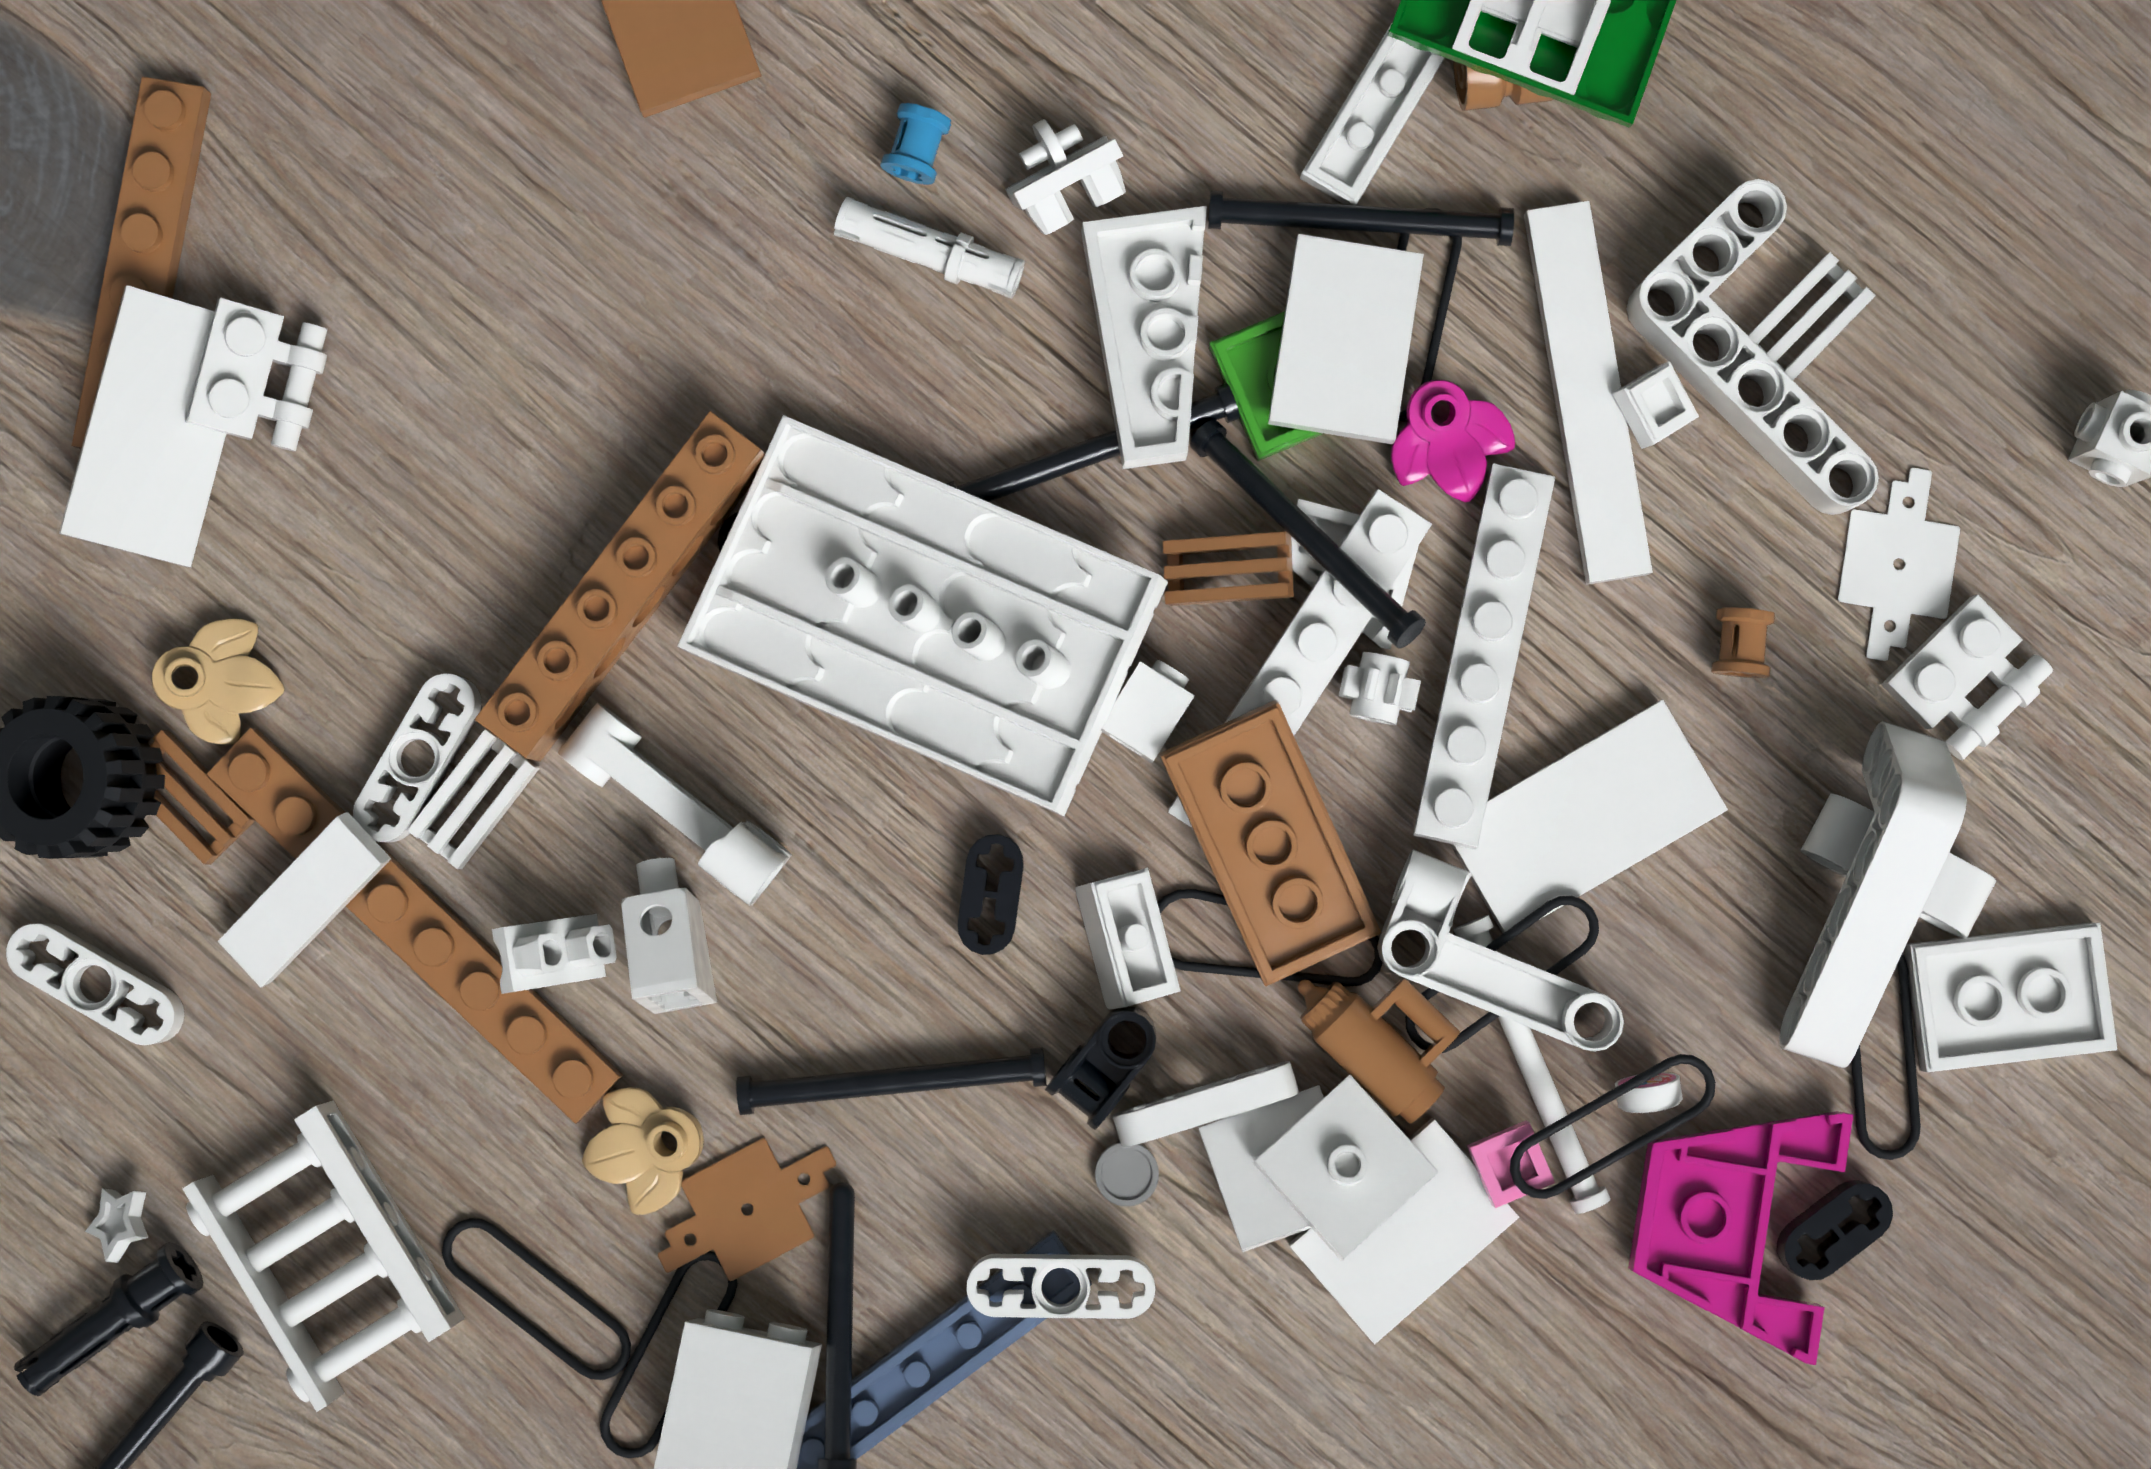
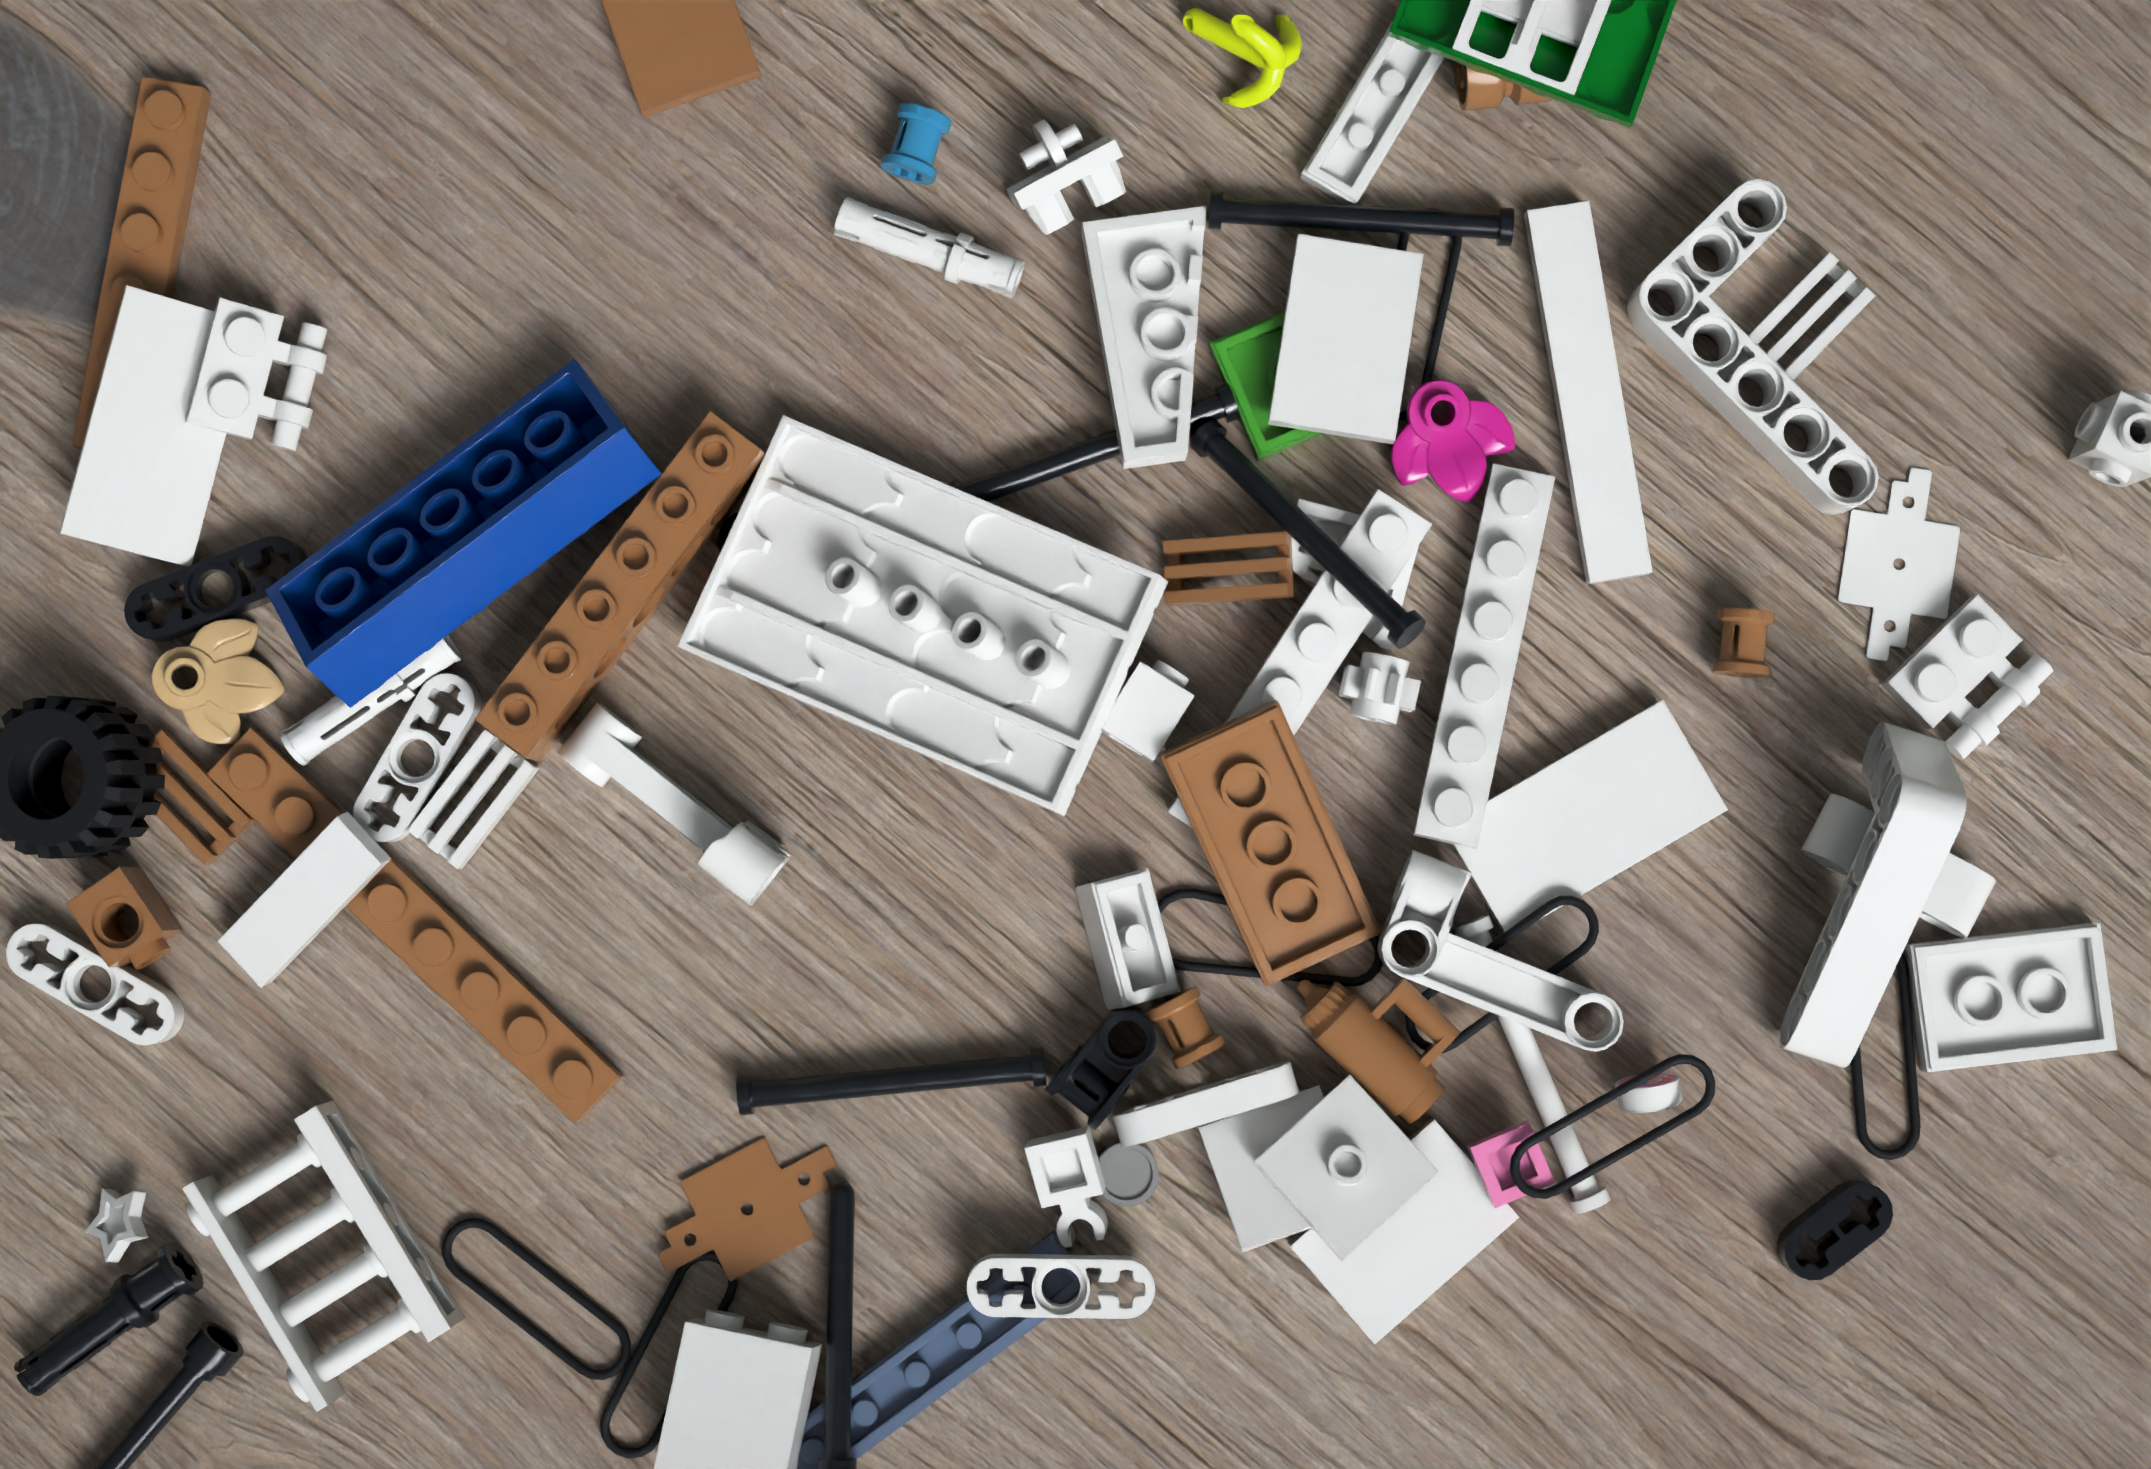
white hips [492,914,617,994] -> none
tan plate [582,1087,704,1215] -> none
white torso [621,858,717,1014] -> none
black beam [958,834,1024,955] -> none
white tile [1612,361,1699,449] -> none
dark pink wing [1628,1111,1853,1365] -> none
none -> medium nougat brick [66,867,183,970]
none -> black beam [124,536,308,642]
none -> blue brick [265,358,662,708]
none -> white pin [280,634,462,766]
none -> white plate [1024,1126,1108,1248]
none -> medium nougat bush [1146,986,1226,1069]
none -> neon yellow piece [1183,8,1302,108]

